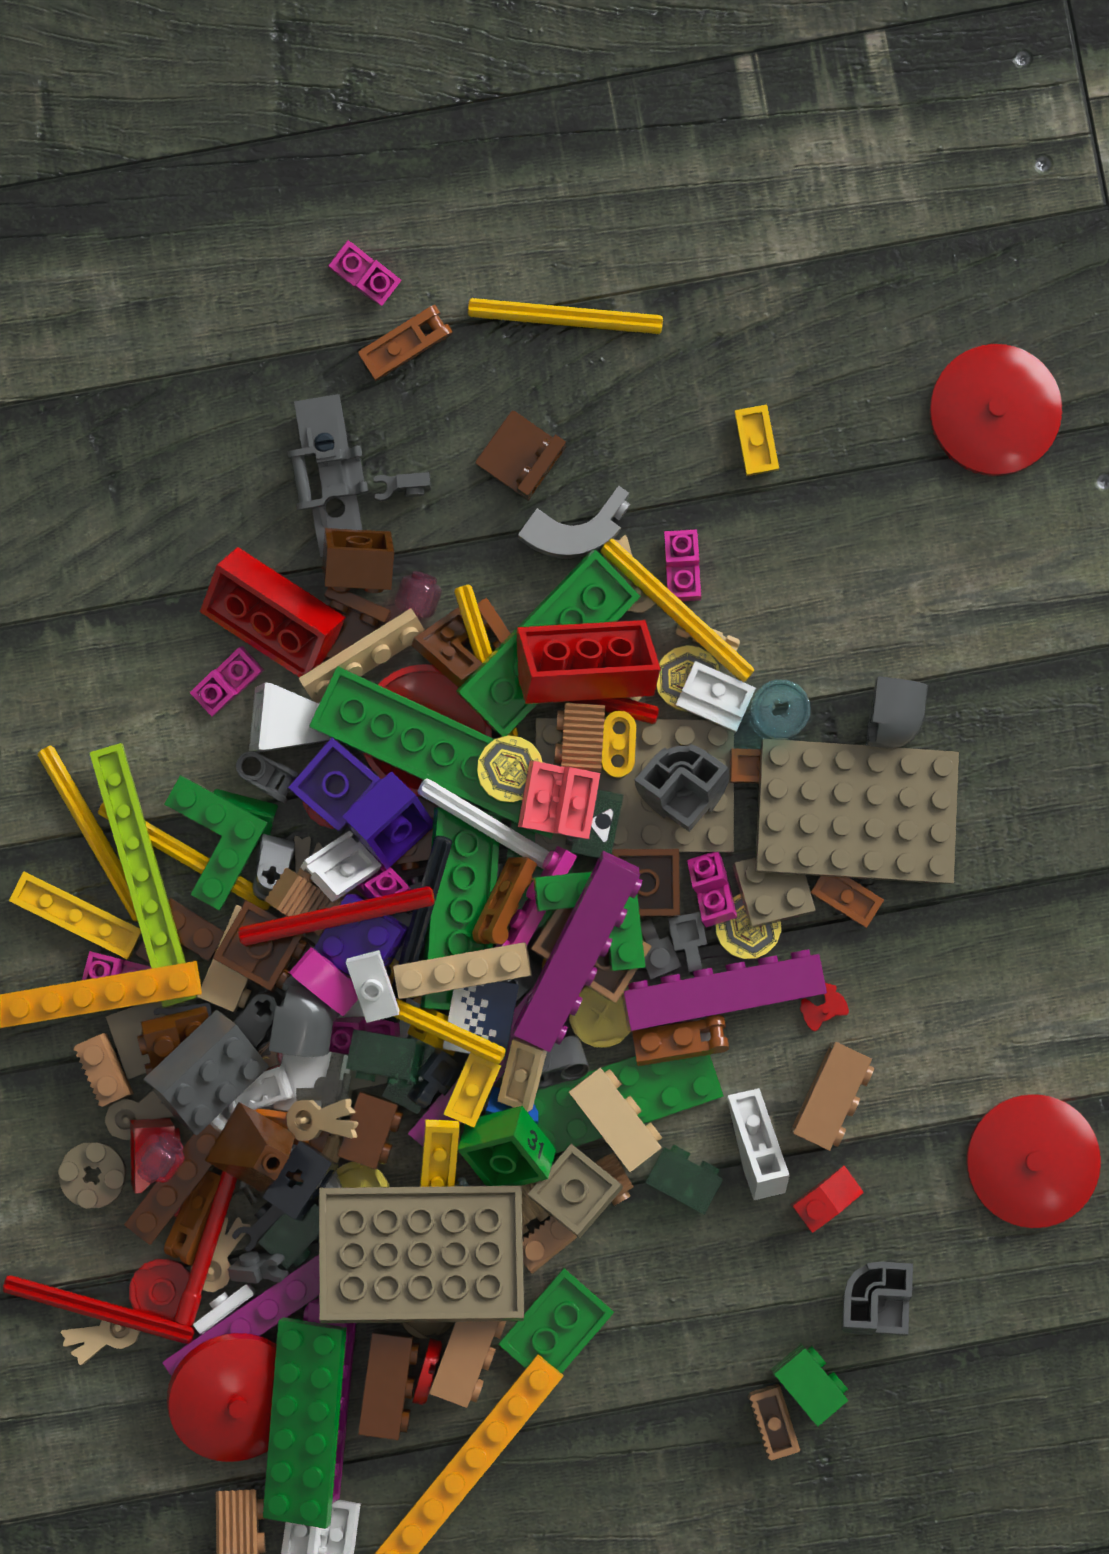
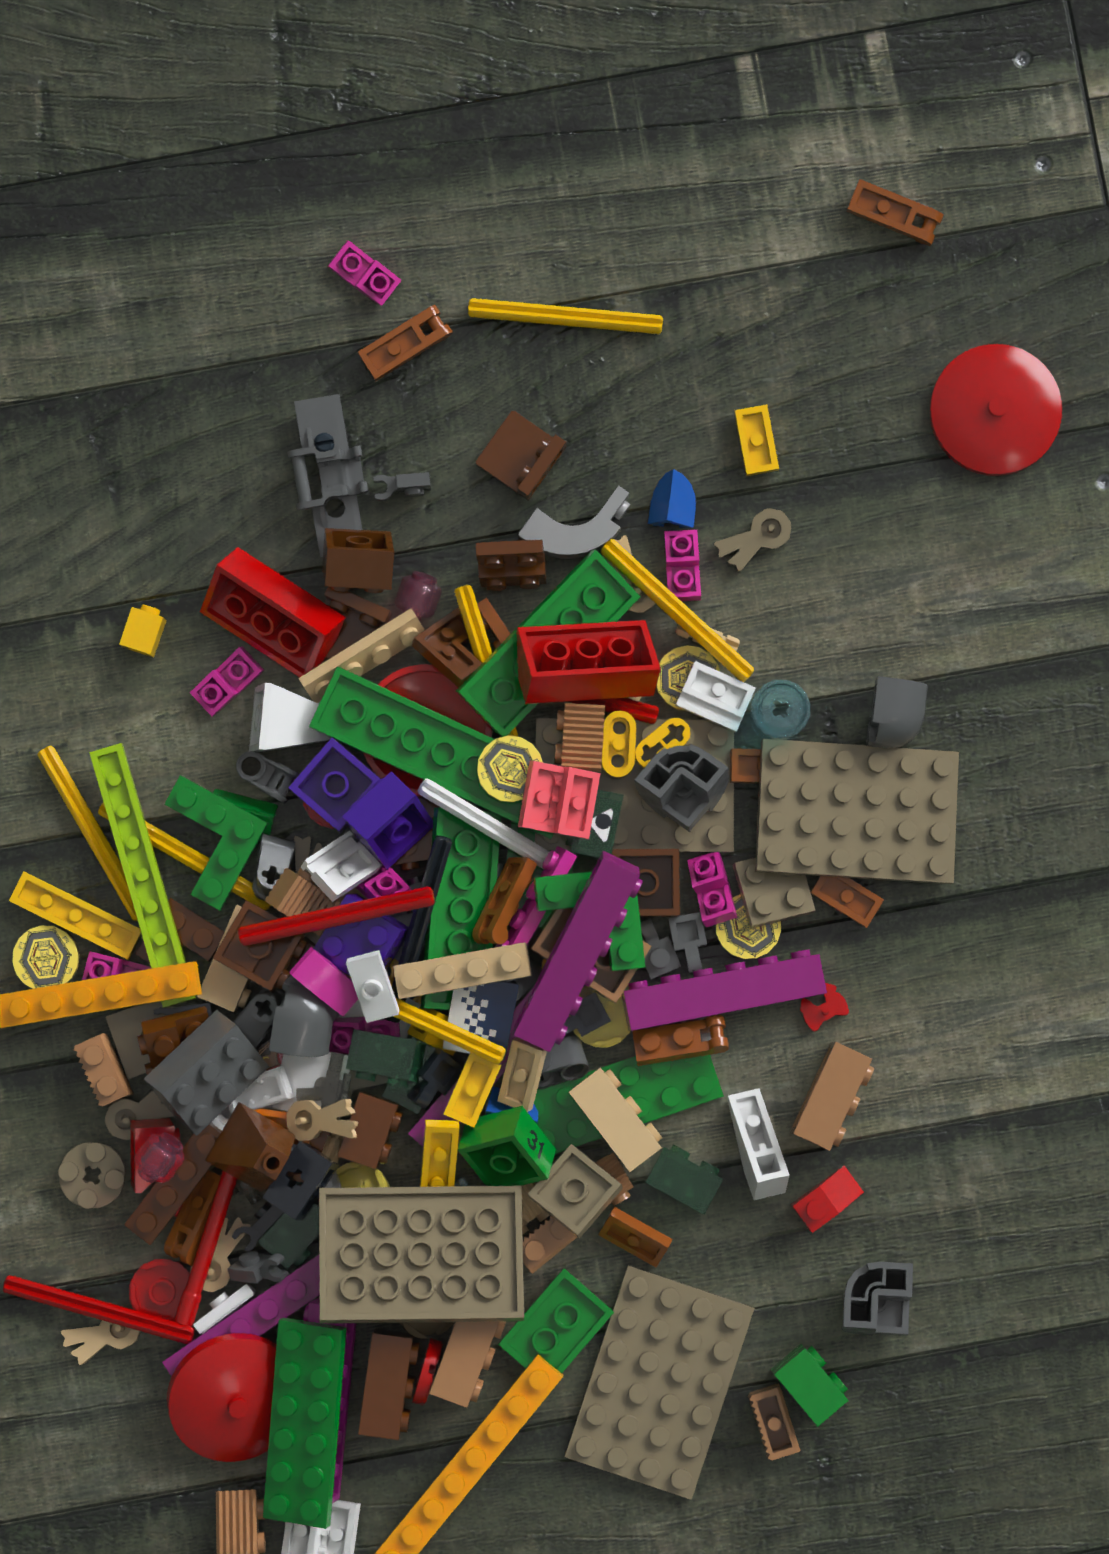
red dish [966,1094,1101,1228] -> none
none -> tile [12,925,80,989]
none -> yellow brick [119,604,166,658]
none -> reddish brown plate [476,539,547,591]
none -> black plate [564,992,611,1037]
none -> dark tan plate [564,1265,755,1500]
none -> dark orange plate [598,1207,673,1267]
none -> yellow beam [635,718,691,768]
none -> blue brick [648,469,696,529]
none -> dark tan piece [713,508,791,572]
none -> dark orange plate [846,179,944,246]

